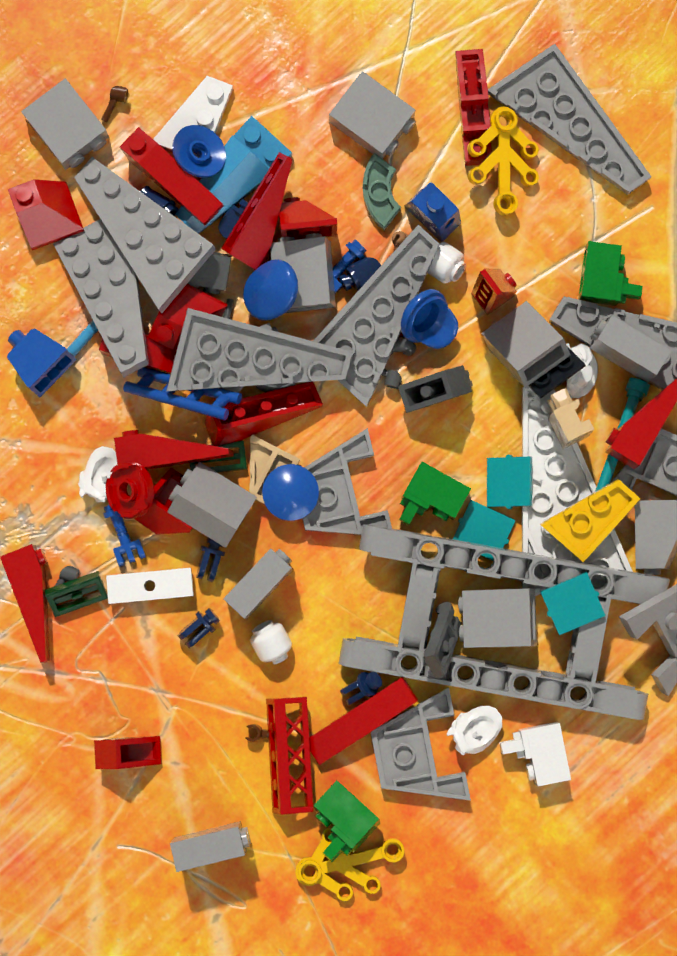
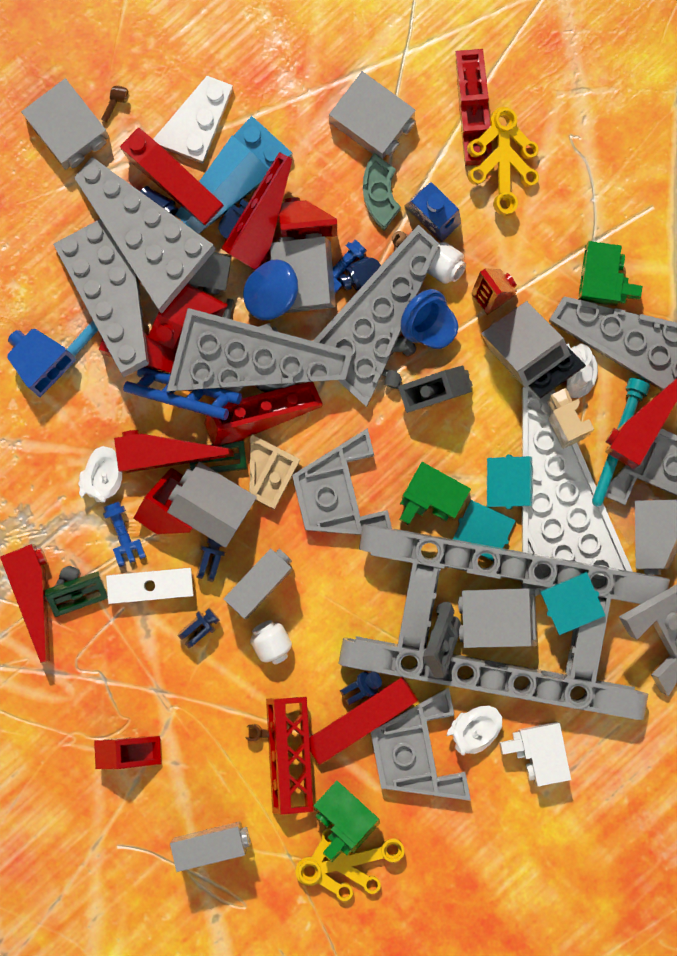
slope [8,179,84,251] -> none
red tile [105,462,154,519] -> none
blue dish [172,125,226,178] -> none
blue dish [262,464,319,521] -> none
light grey wing [488,44,652,195] -> none
yellow wing [540,479,640,562] -> none
light grey brick [589,315,671,383] -> none

